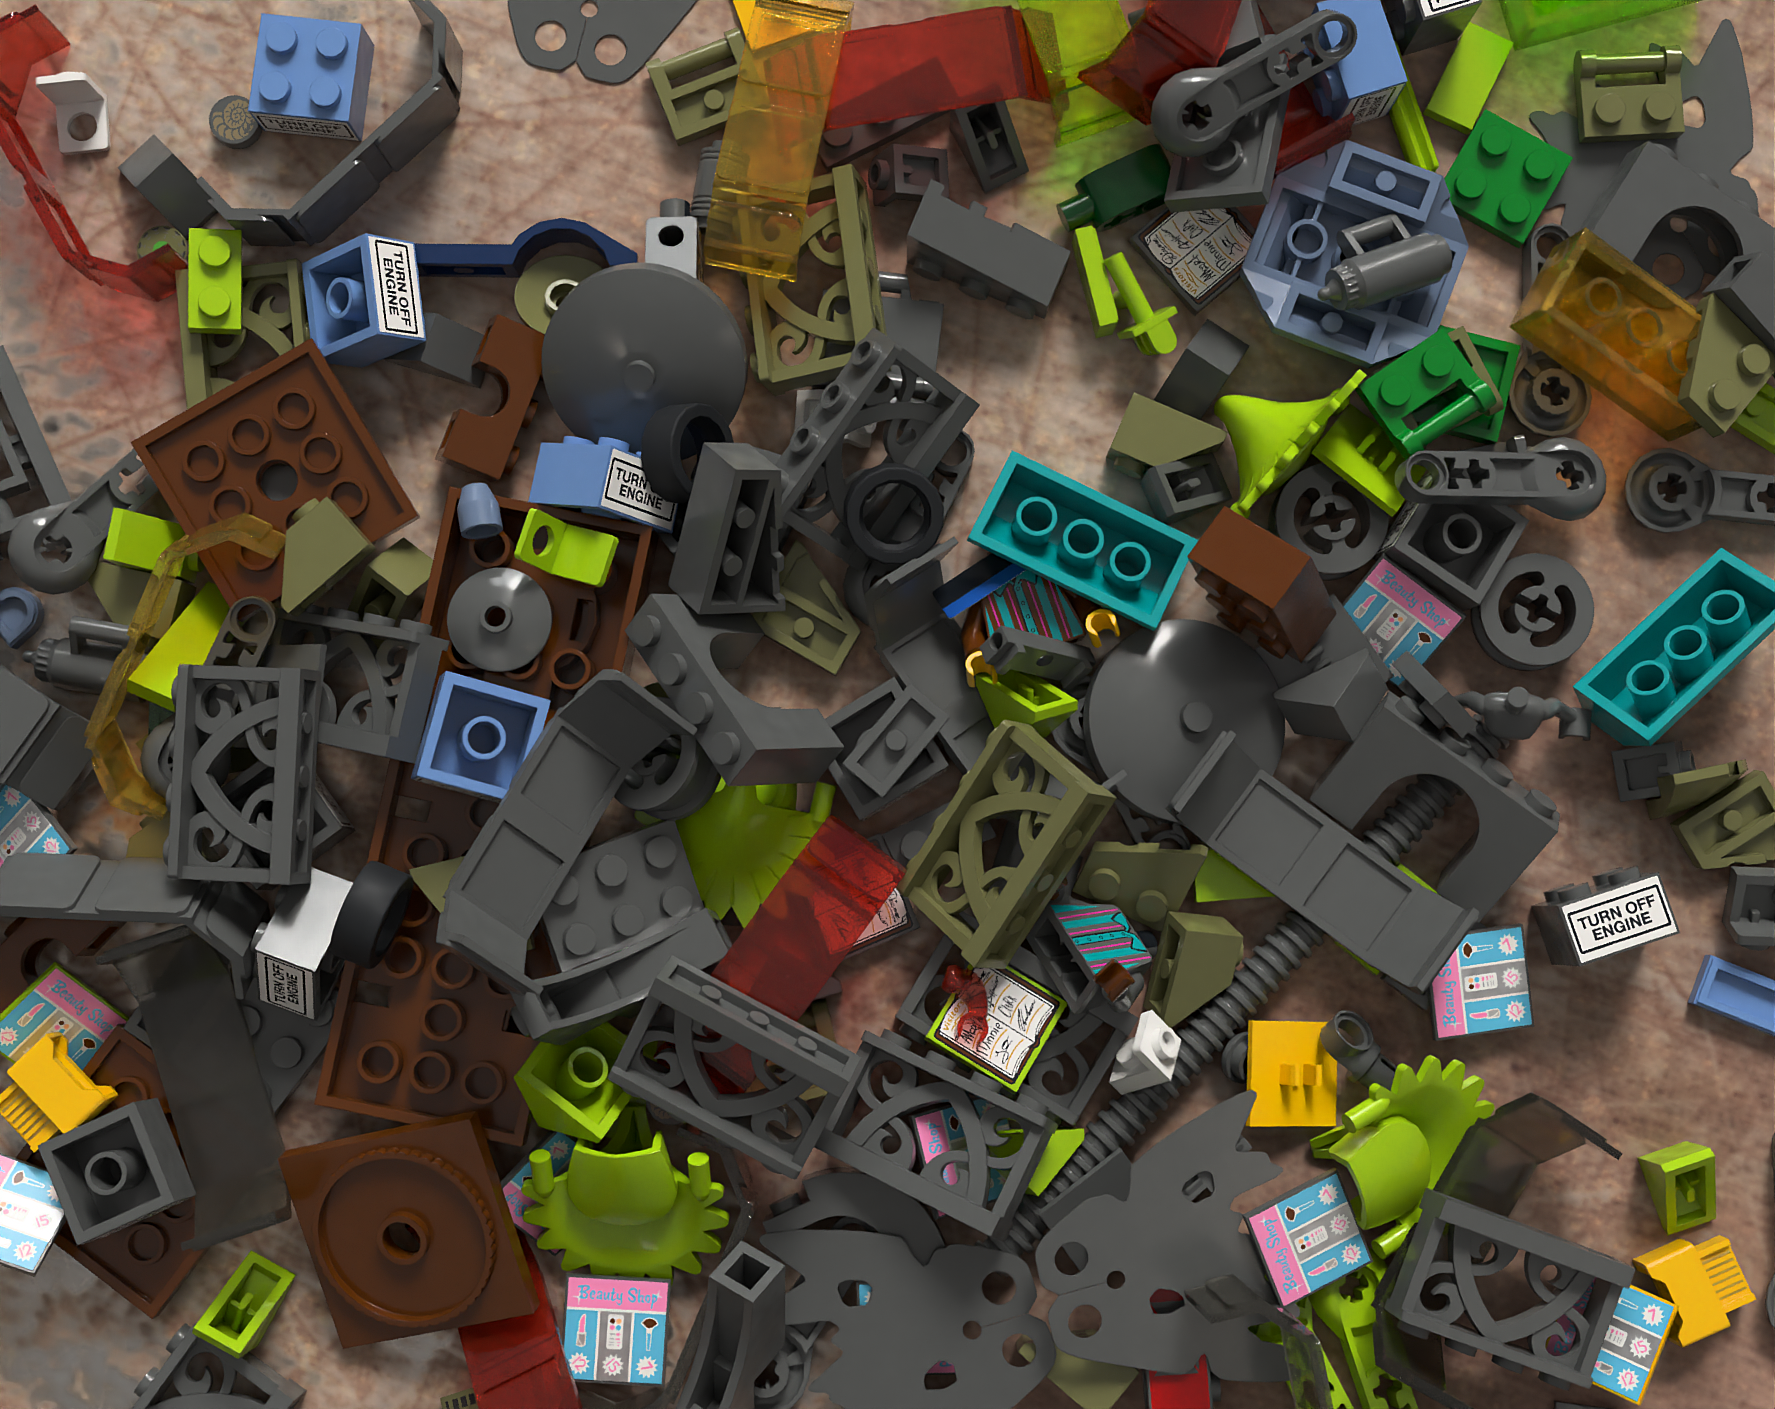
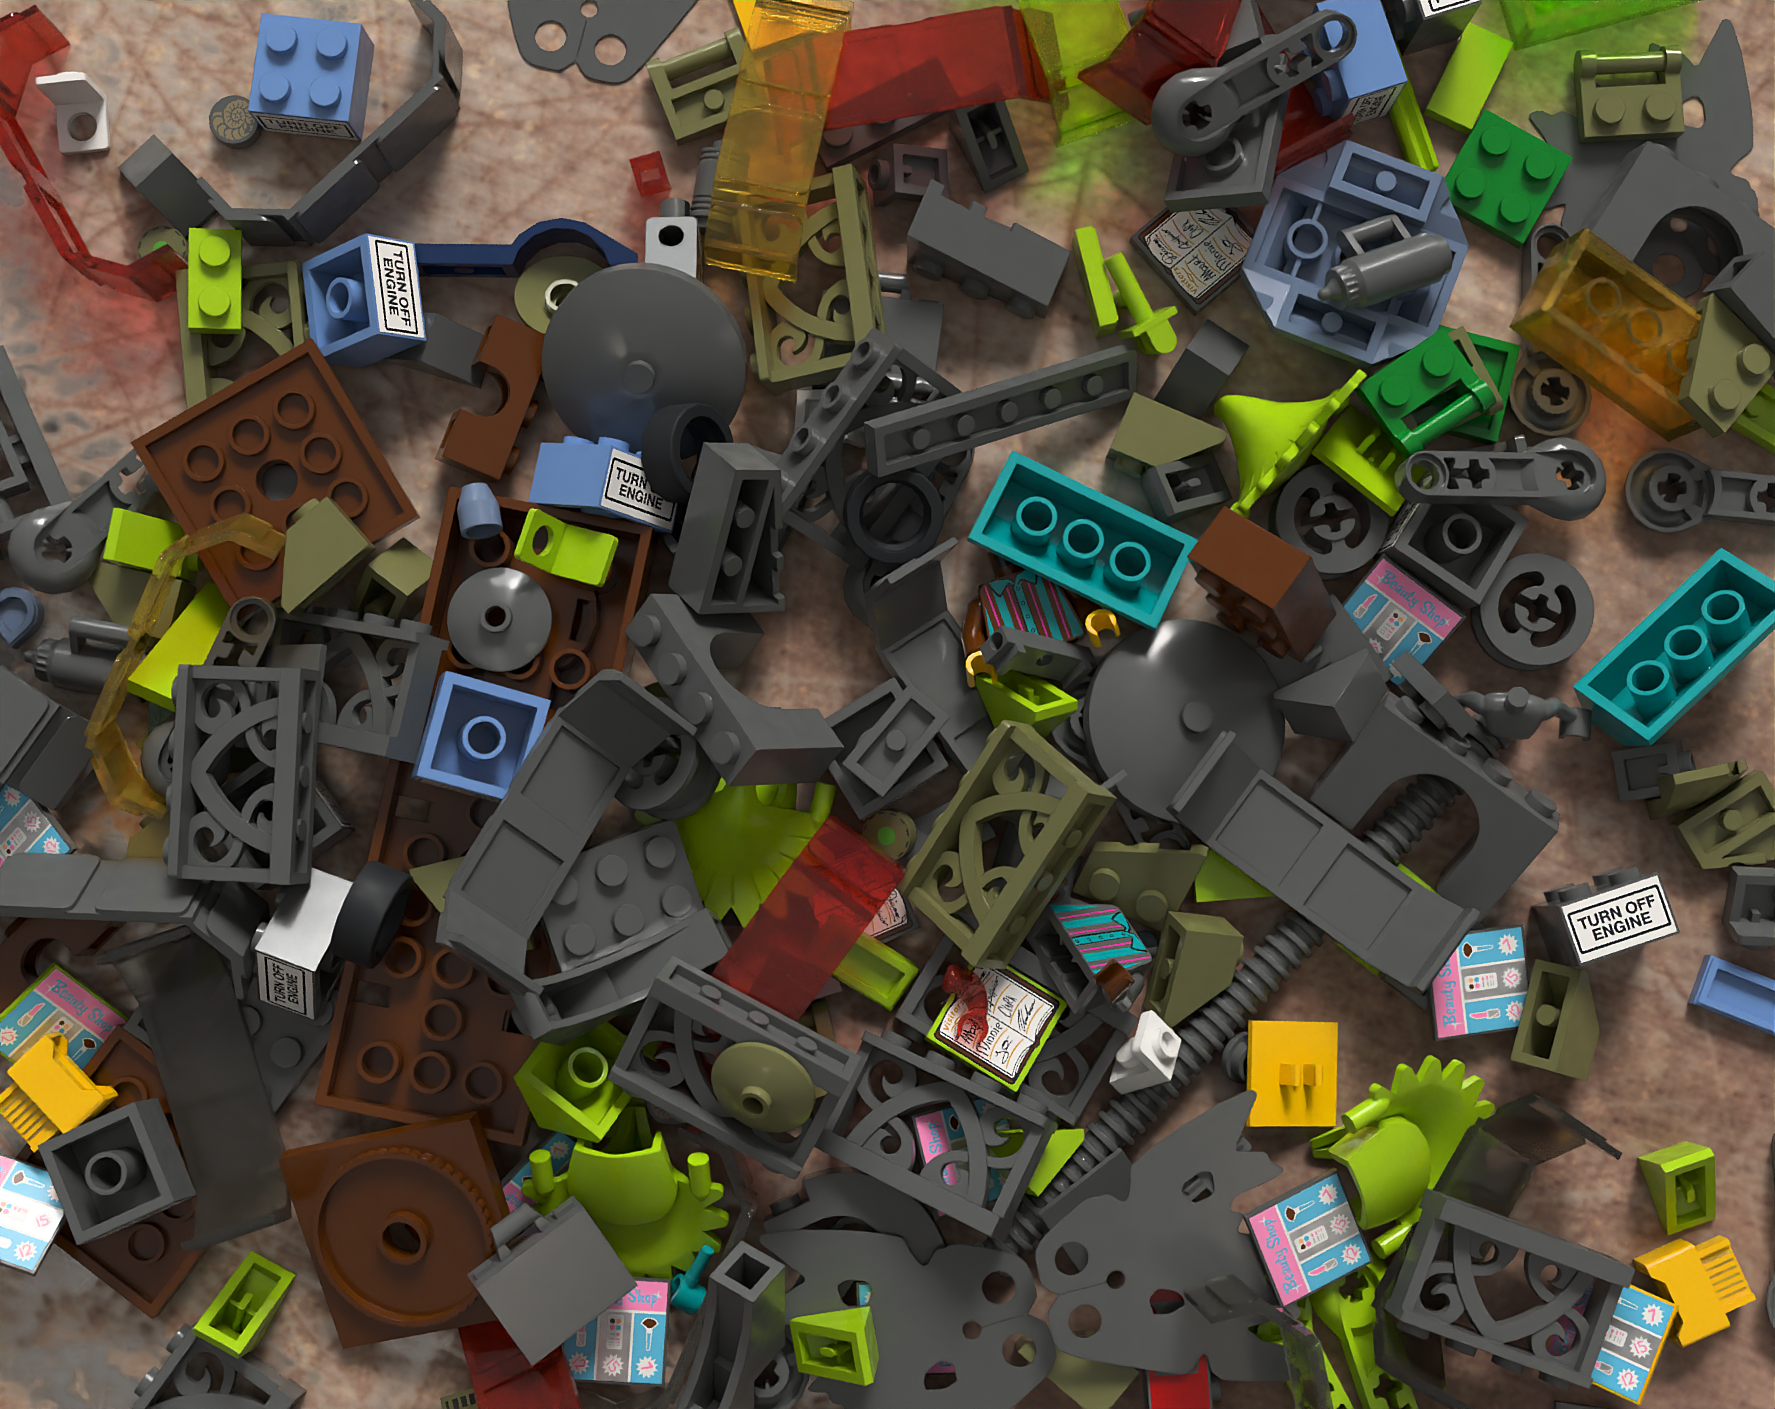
olive wing [752,540,861,676] -> none
sticker [932,553,1026,619] -> none
dark green piece [1056,144,1171,232] -> none
dark grey connector [1320,1010,1397,1091] -> none
none -> dark grey piece [467,1196,638,1366]
none -> clear red piece [629,150,671,198]
none -> teal hand [671,1245,714,1315]
none -> olive dish [711,1042,816,1133]
none -> lime slope [789,1306,879,1386]
none -> lime tile [804,912,919,1012]
none -> olive tile [862,808,917,862]
none -> dark grey plate [864,344,1137,478]
none -> olive slope [1510,959,1600,1082]

